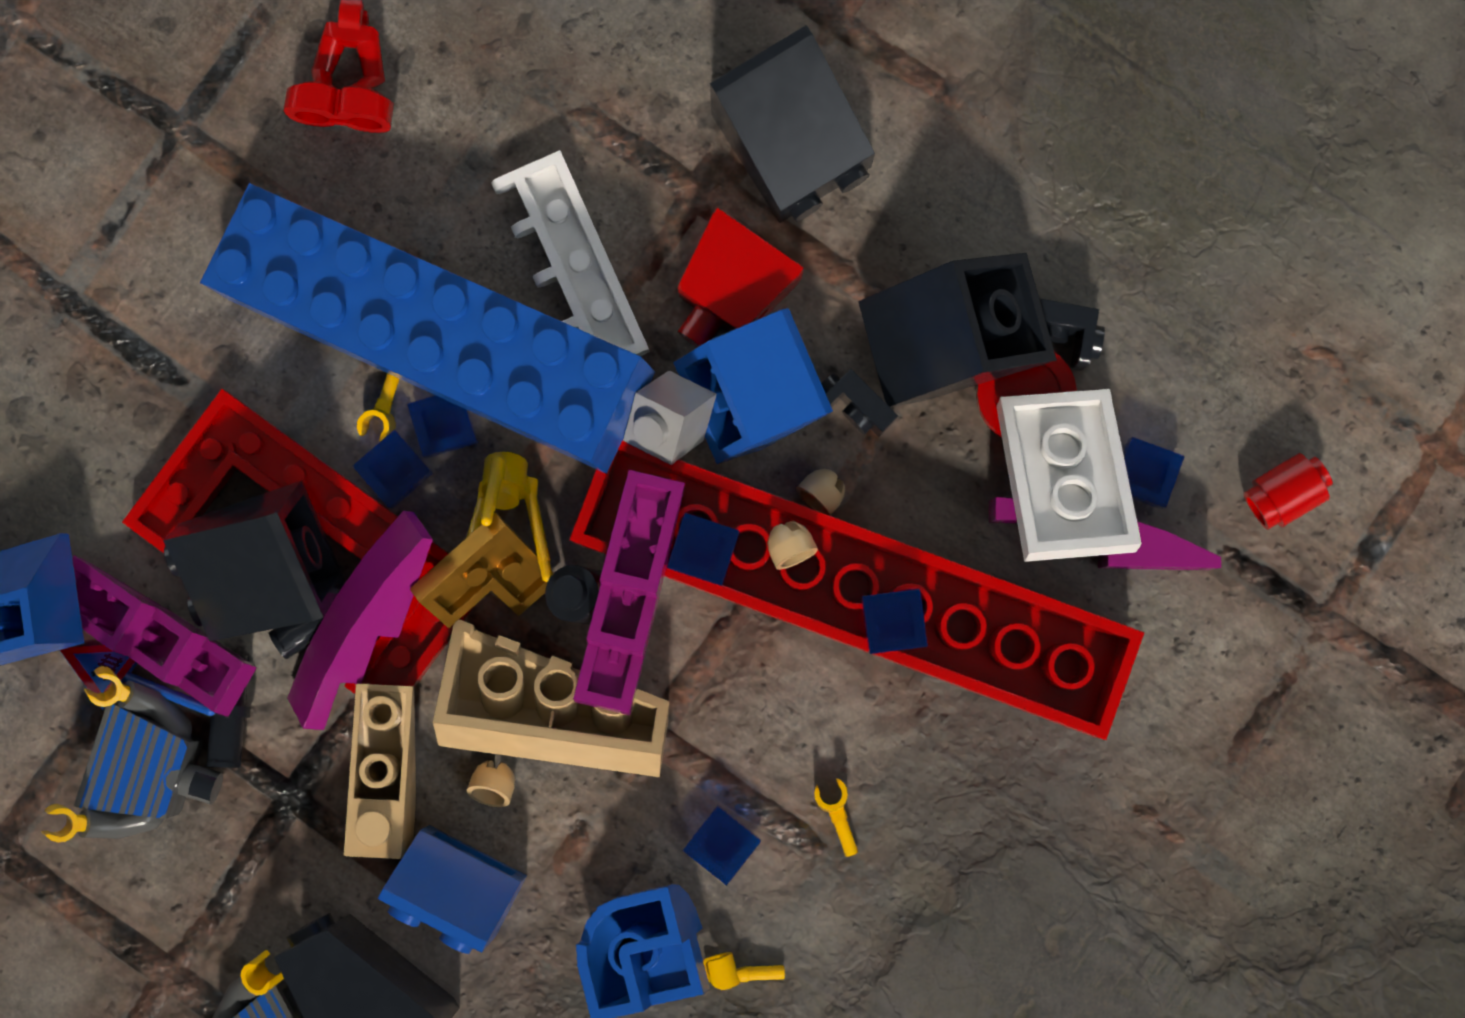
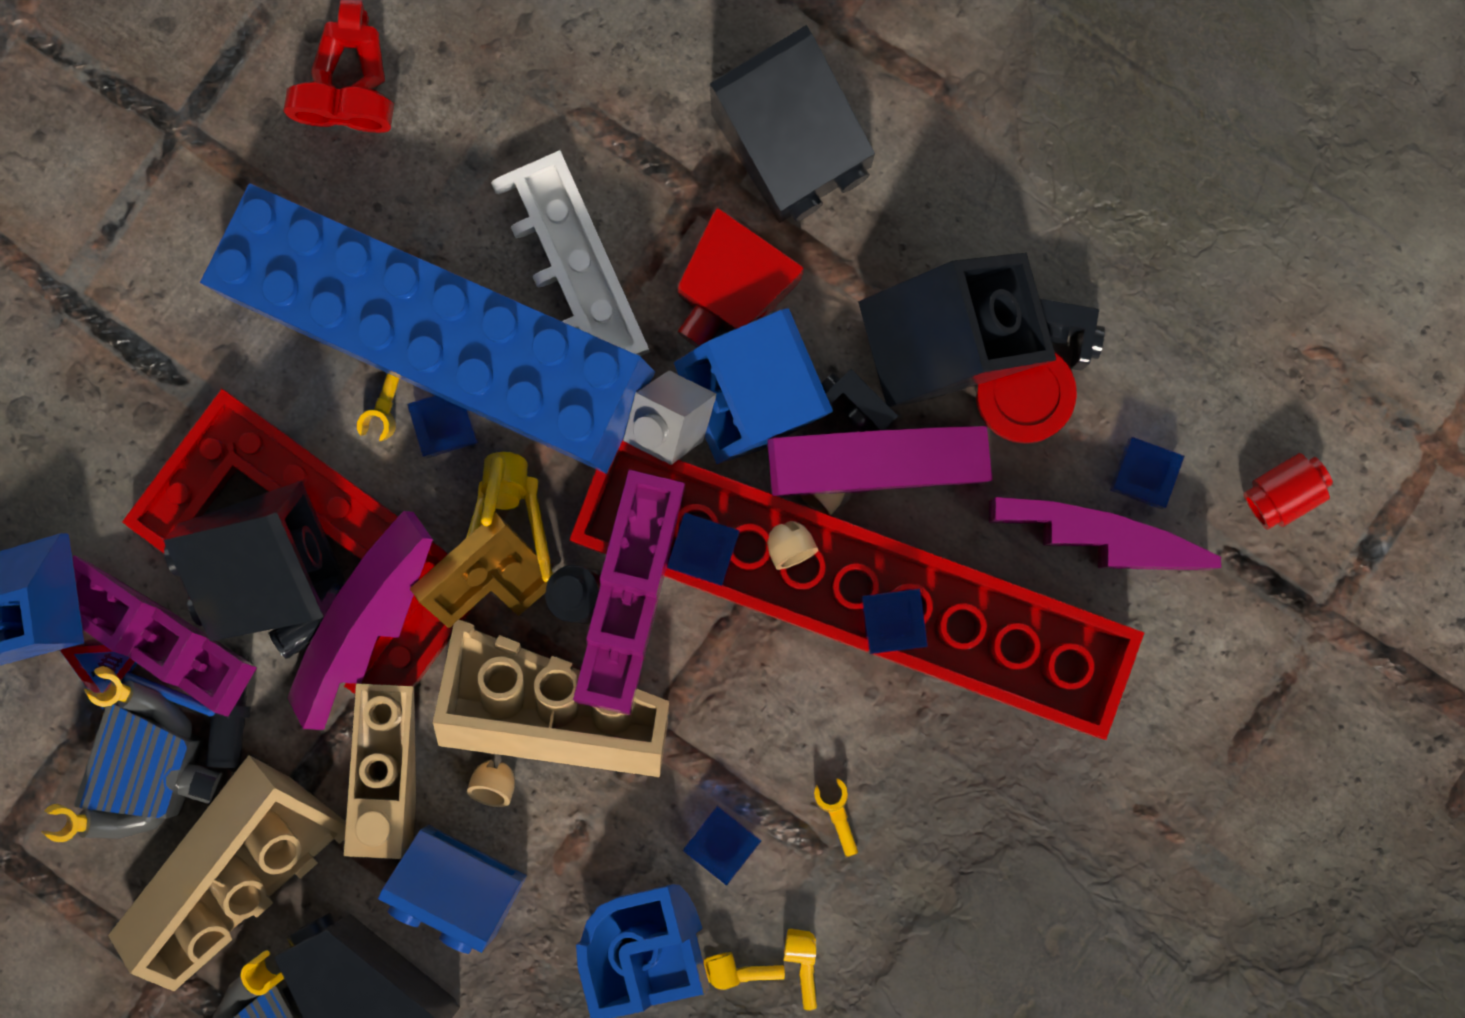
clear blue plate [353,430,433,509] -> none
white plate [996,389,1142,562] -> none
none -> tan wedge [108,755,346,991]
none -> magenta slope [767,426,992,496]
none -> yellow hand [783,929,817,1011]

